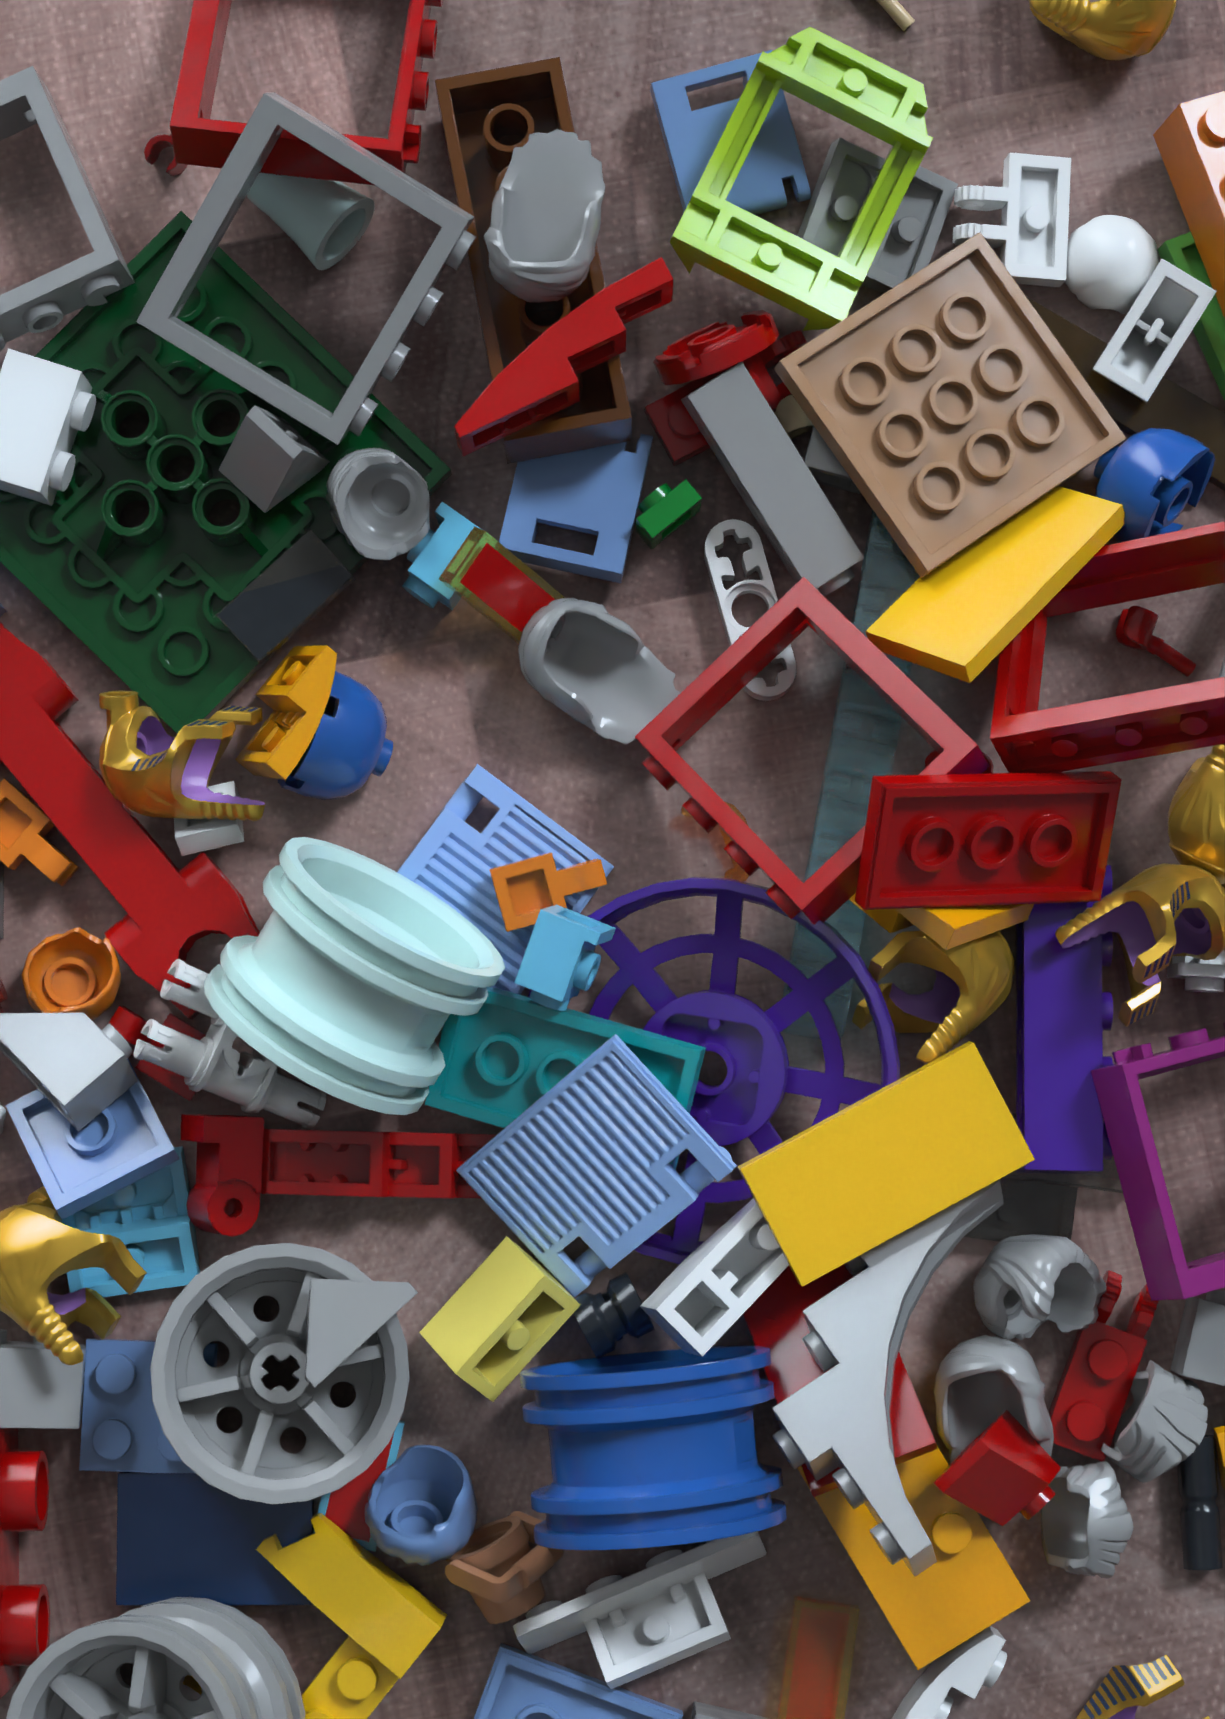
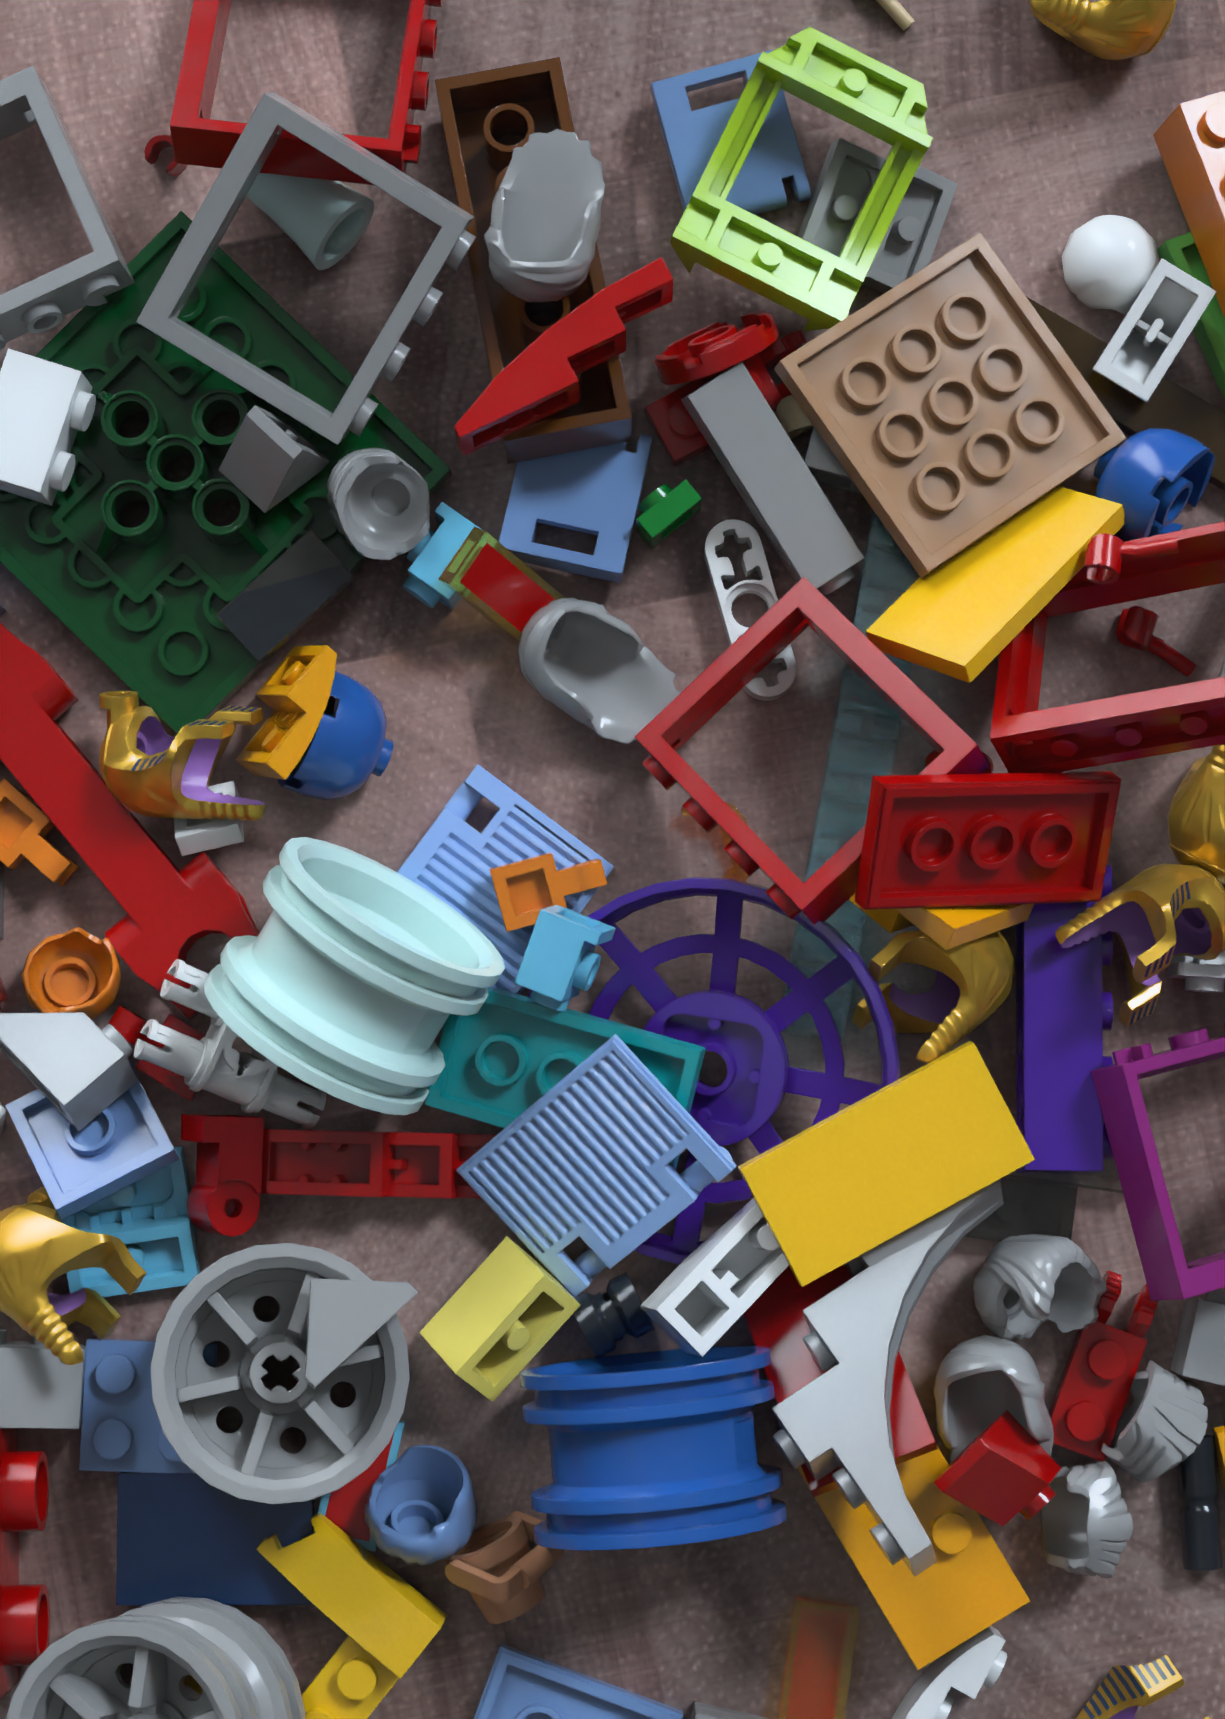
white bracket [513,1531,767,1689] -> none
white hinge [952,153,1071,287] -> none
none -> red hand [1084,533,1179,584]

